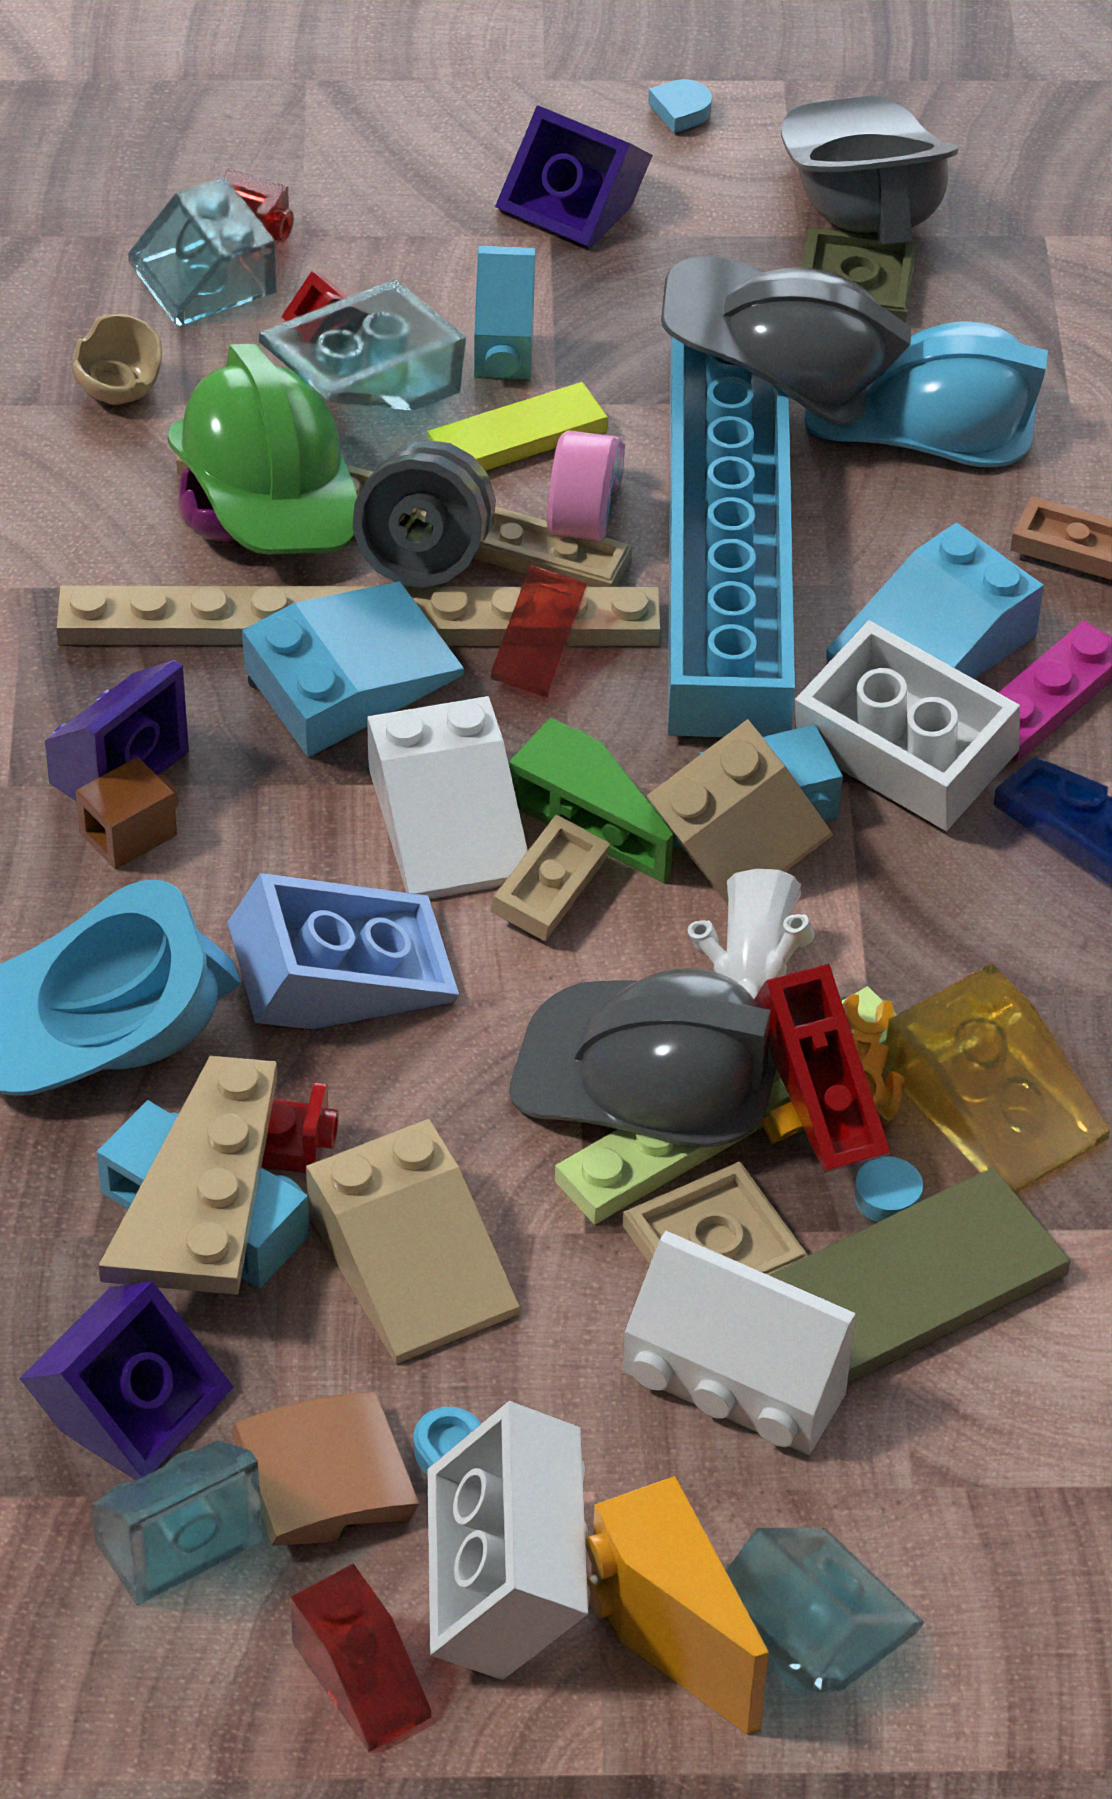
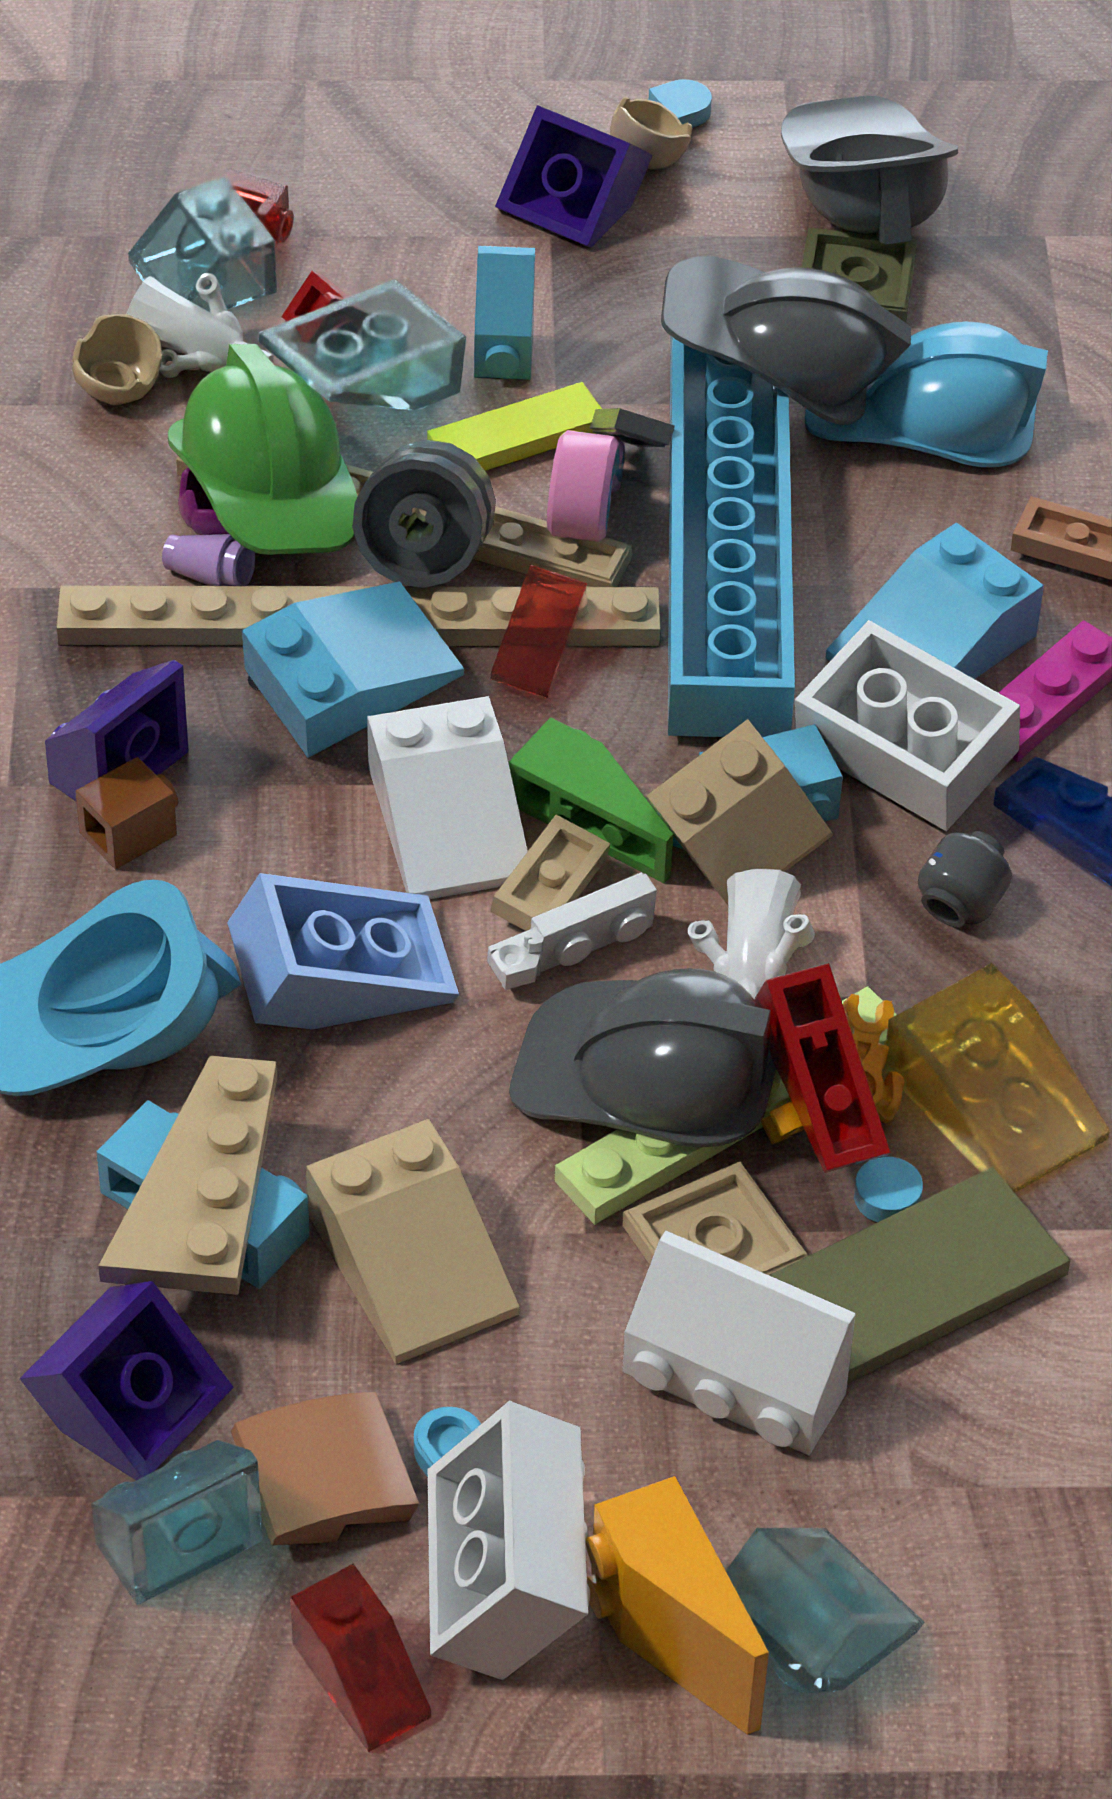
red bracket [261,1082,339,1173] -> none
none -> white piece [126,273,274,378]
none -> lavender cone [162,534,255,586]
none -> white hinge [487,872,657,990]
none -> dark grey tile [590,408,675,447]
none -> tan hair [610,97,692,170]
none -> dark grey head [917,831,1012,928]

